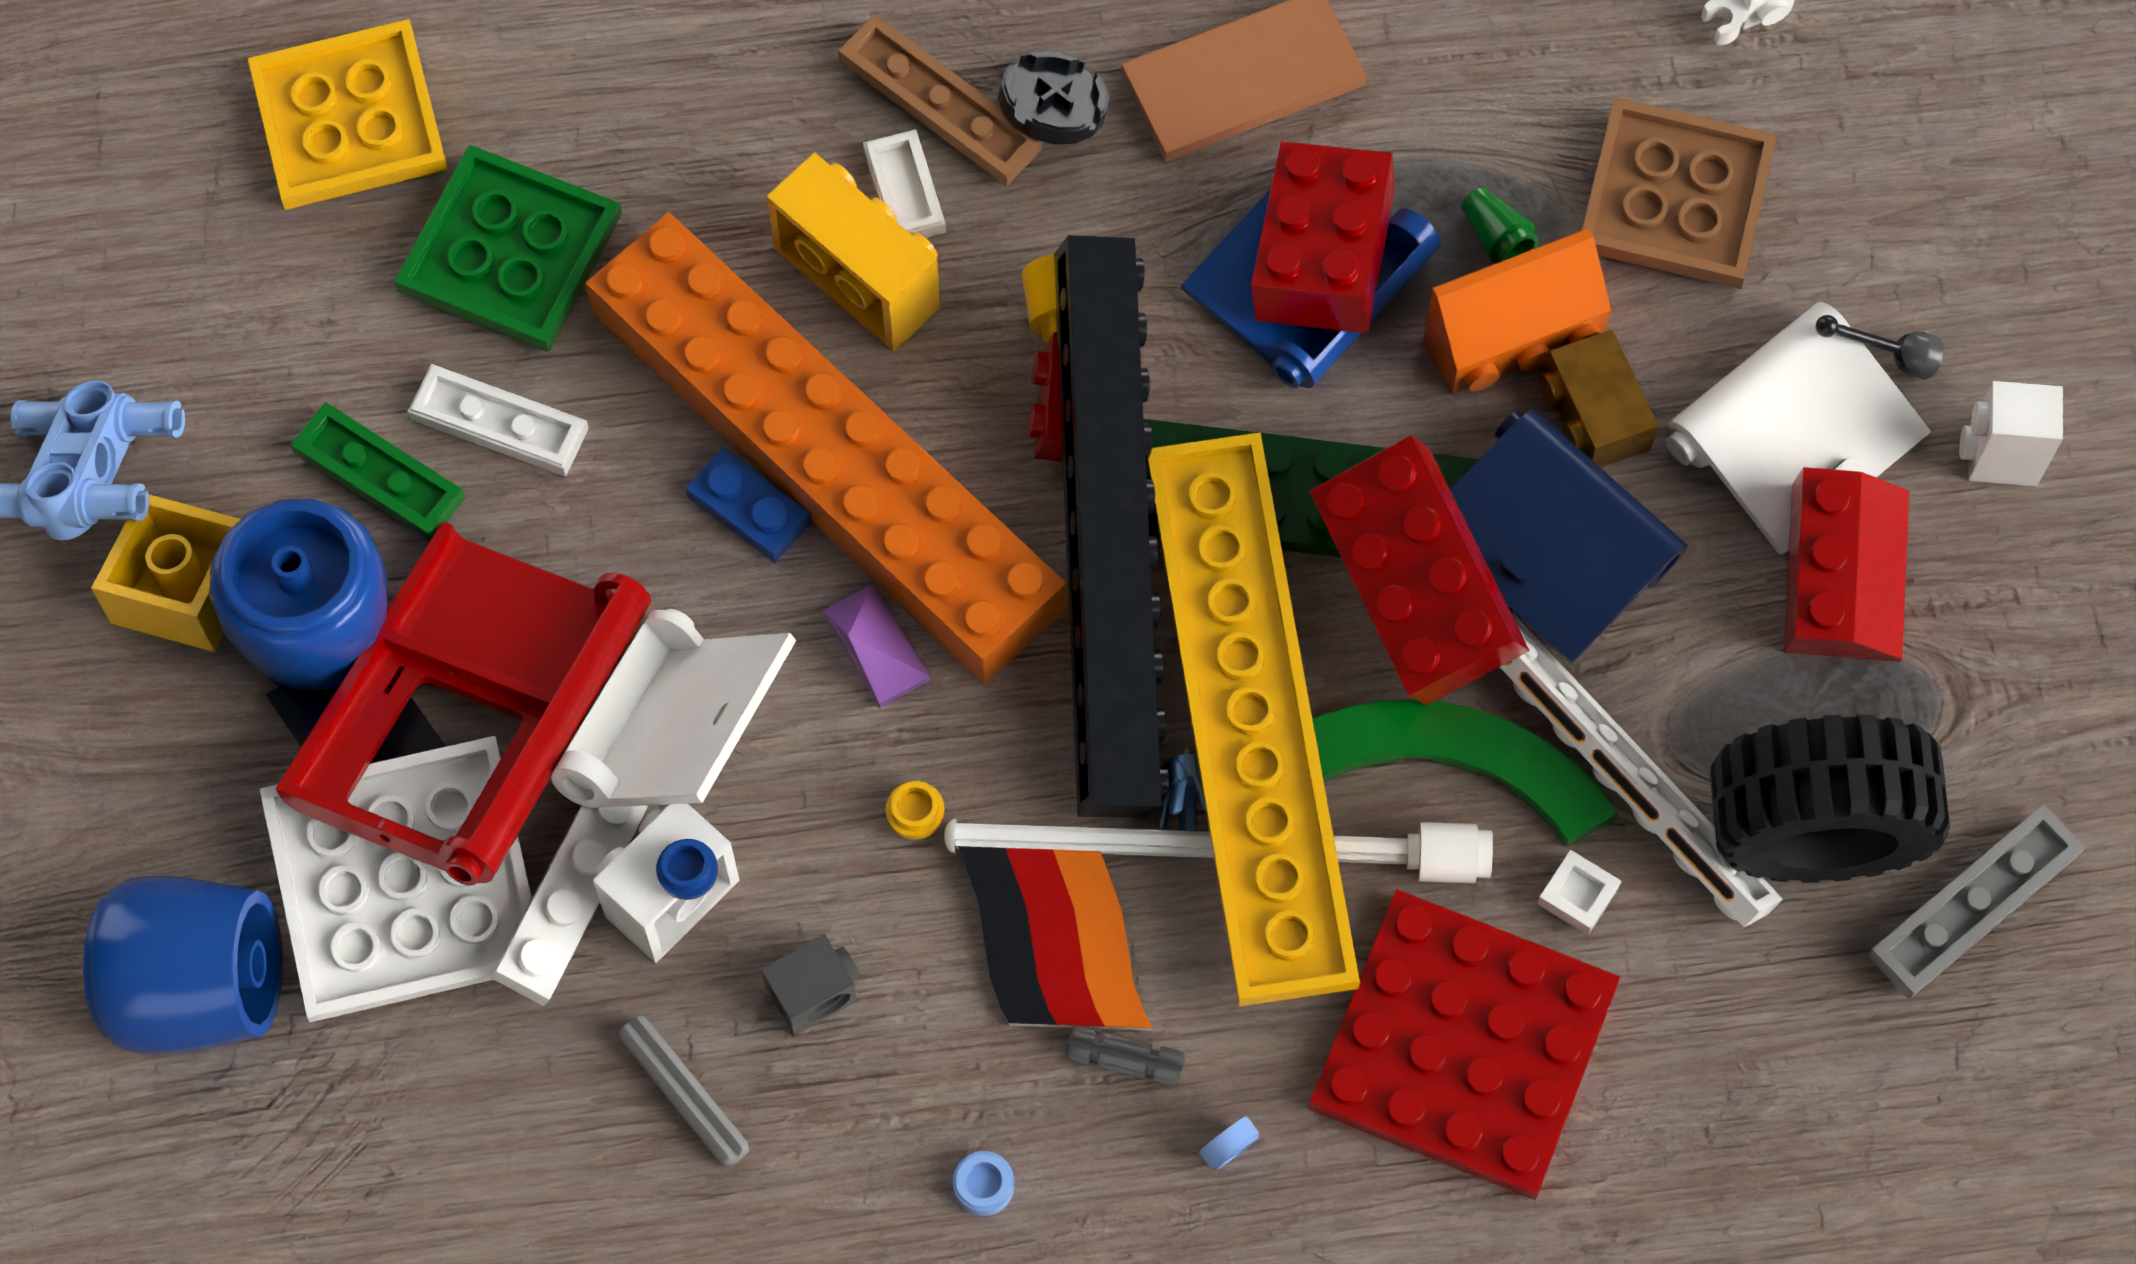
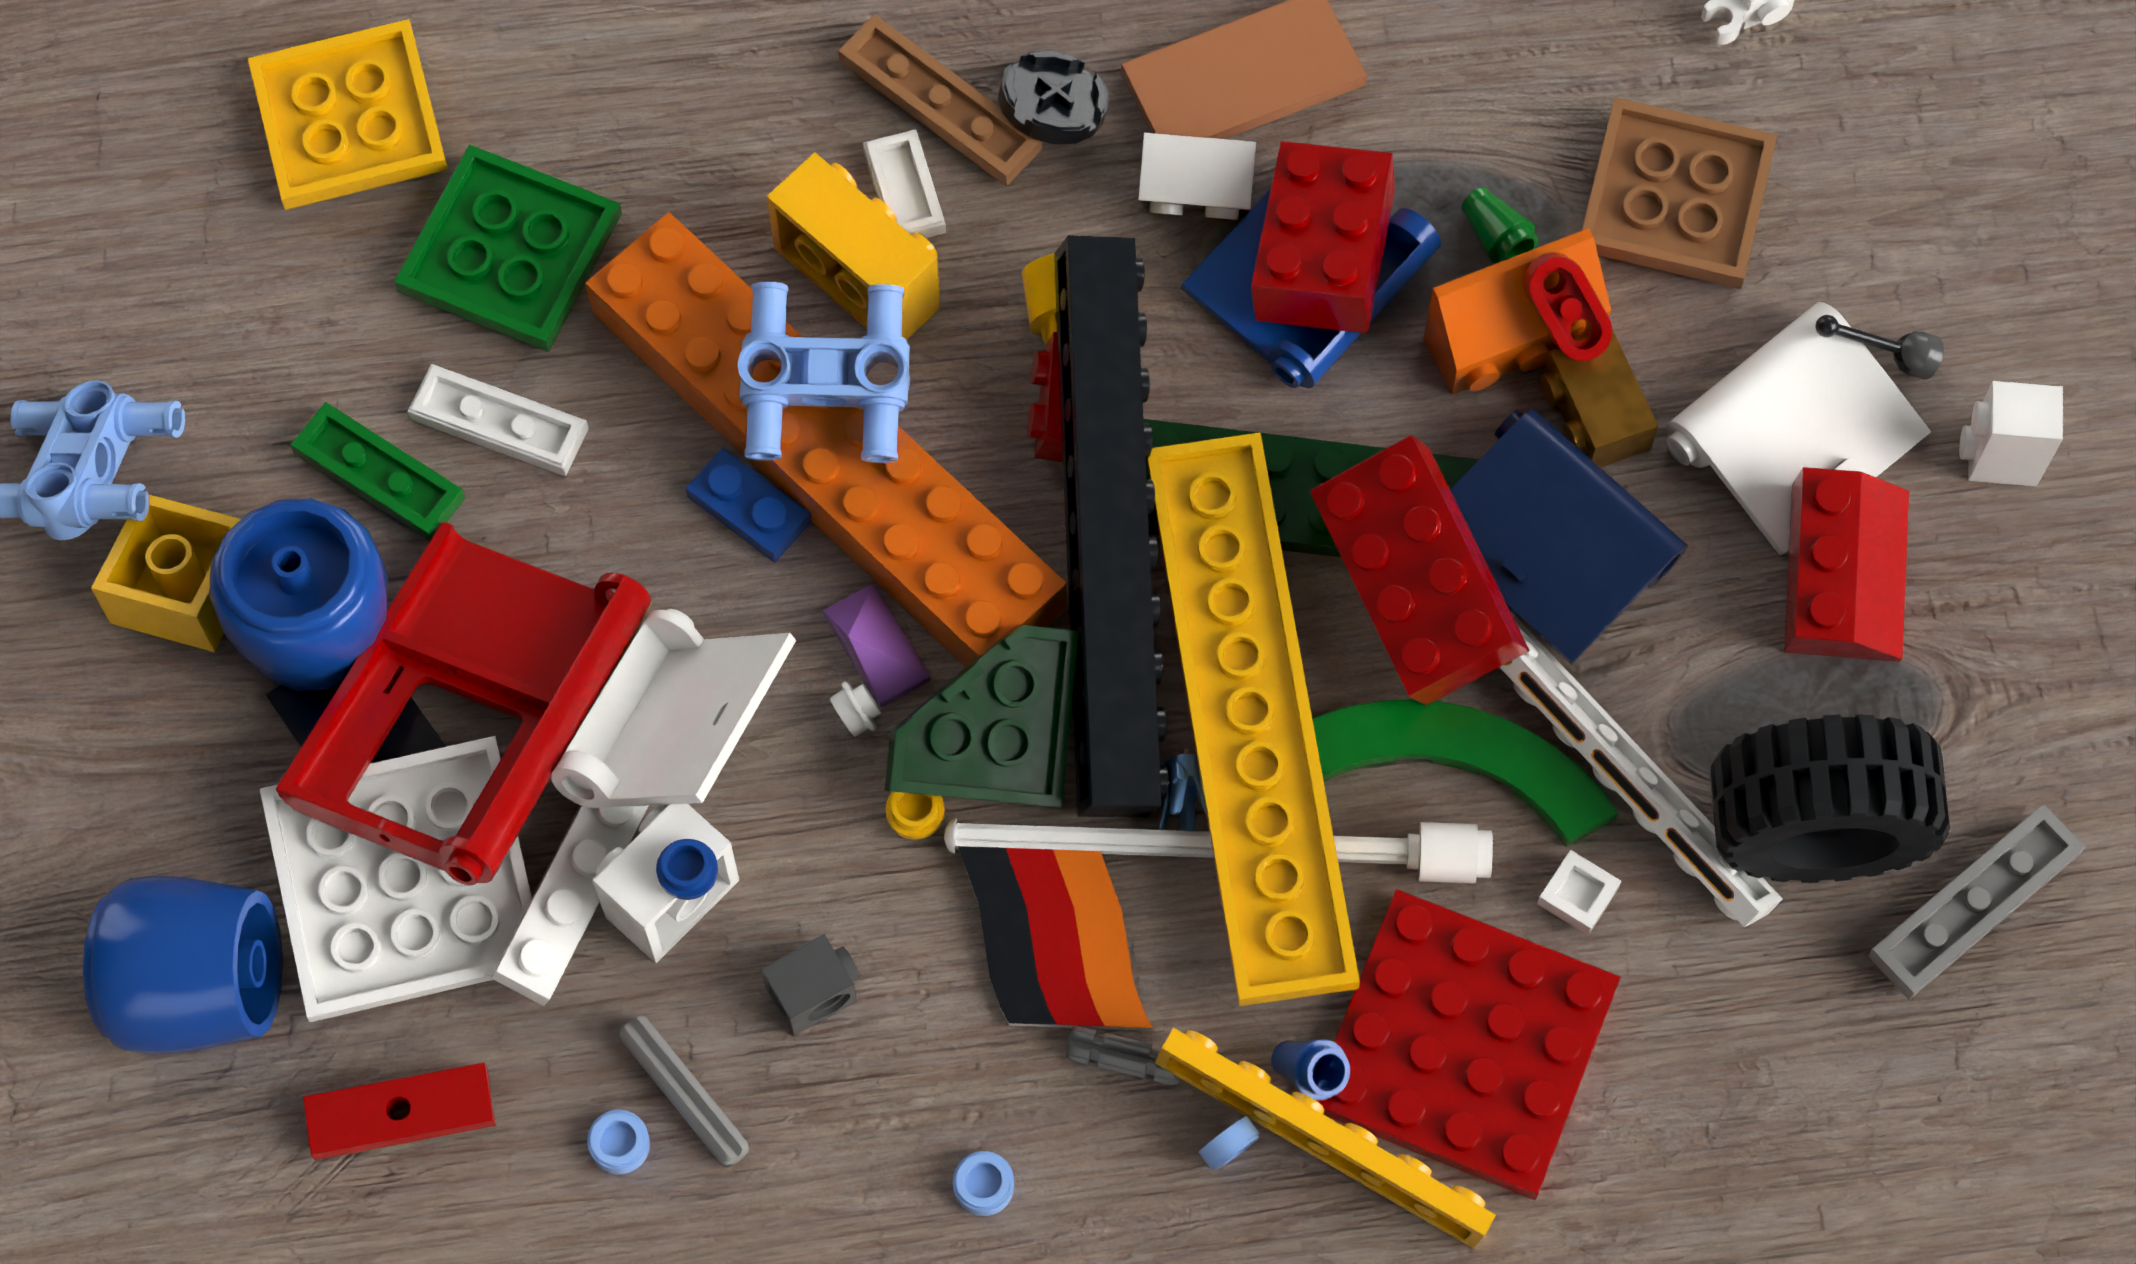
none -> red tile [303,1062,496,1160]
none -> light blue tile [587,1110,650,1175]
none -> light blue piece [737,282,911,463]
none -> white plate [830,681,882,737]
none -> dark green plate [884,625,1079,808]
none -> white brick [1138,133,1256,220]
none -> yellow plate [1154,1027,1496,1248]
none -> blue cone [1271,1040,1350,1100]
none -> red plate [1524,252,1613,361]

